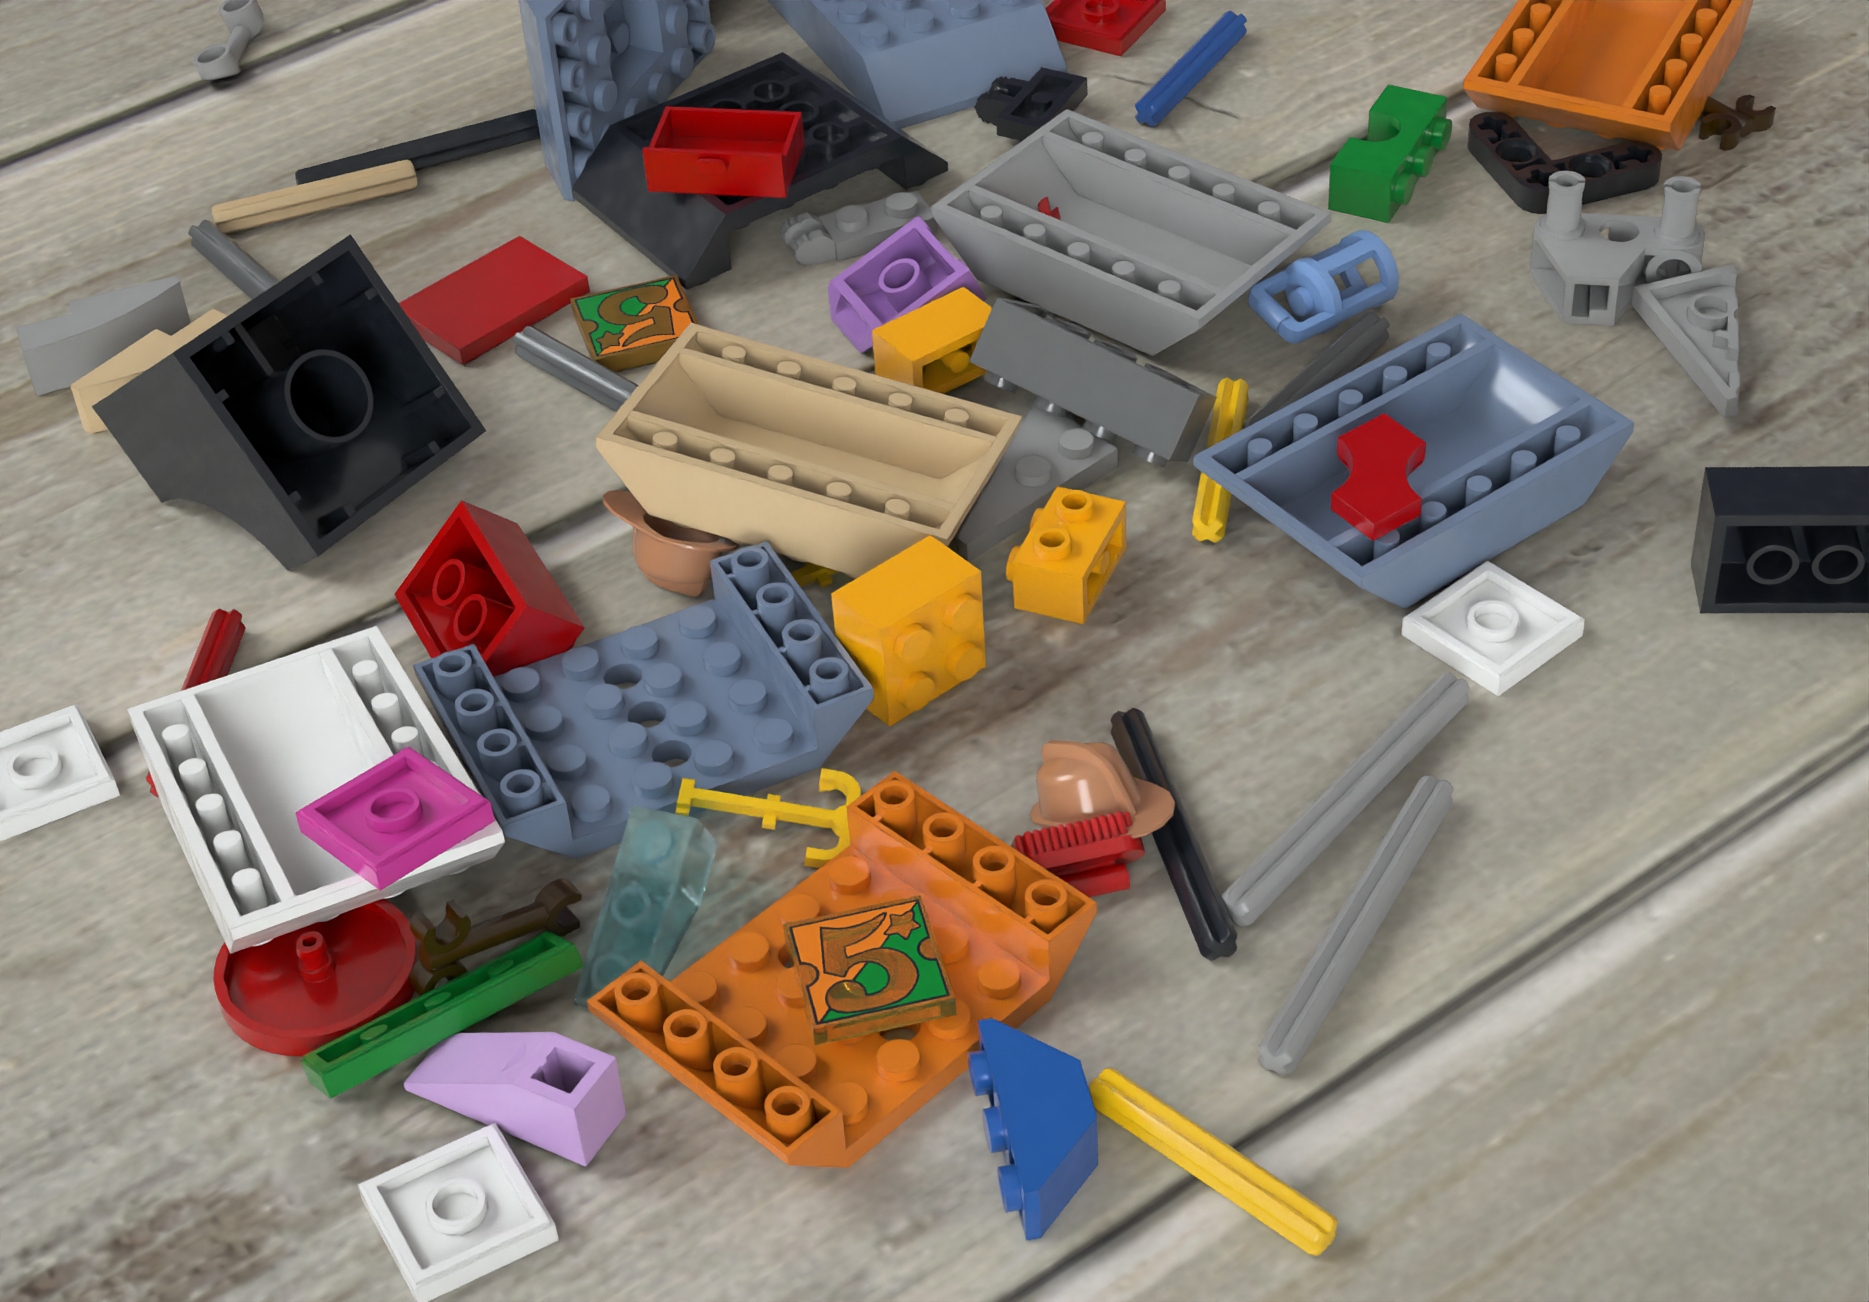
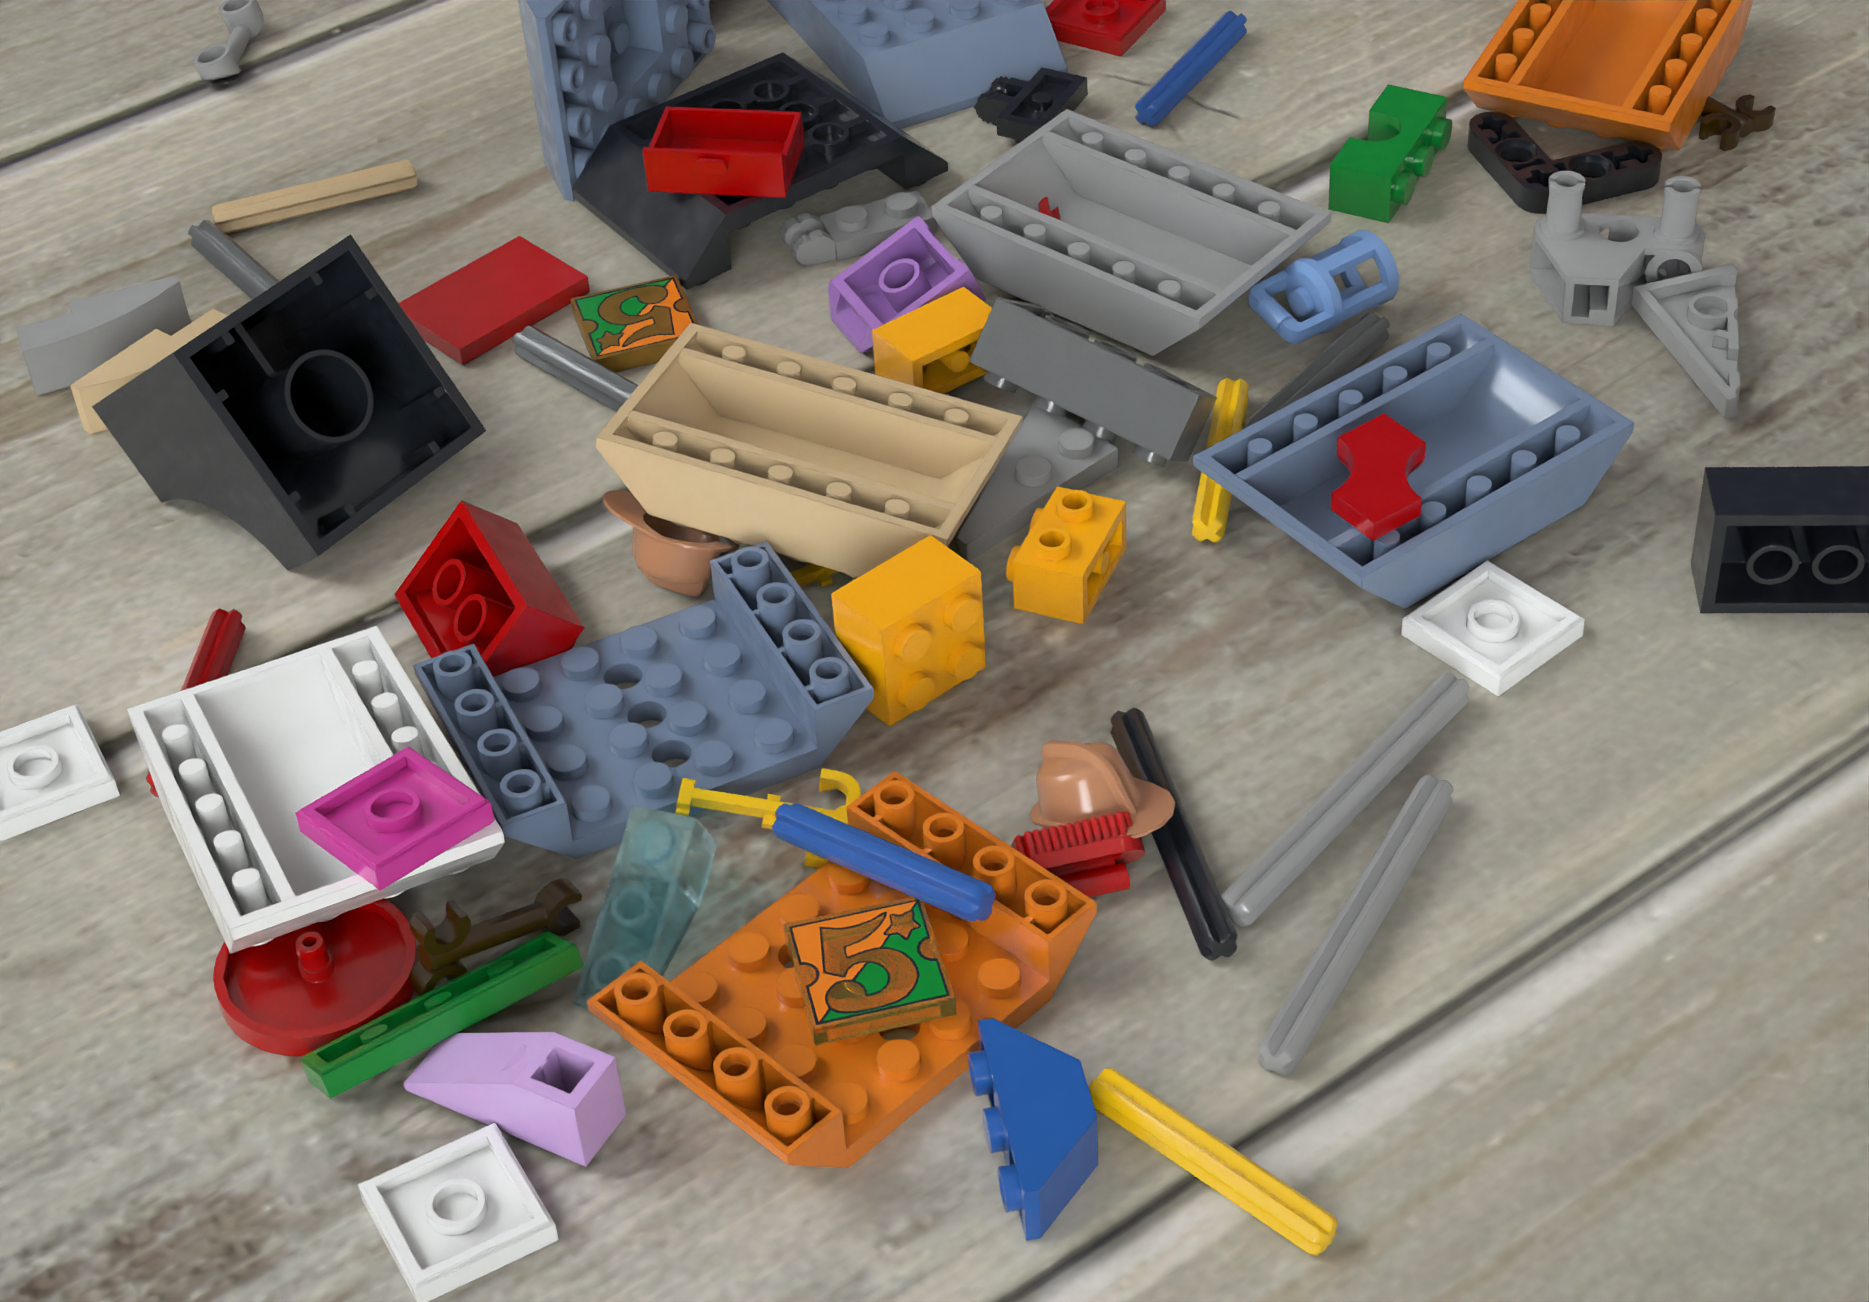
black axle [295,109,540,185] -> none
none -> blue axle [772,803,996,922]

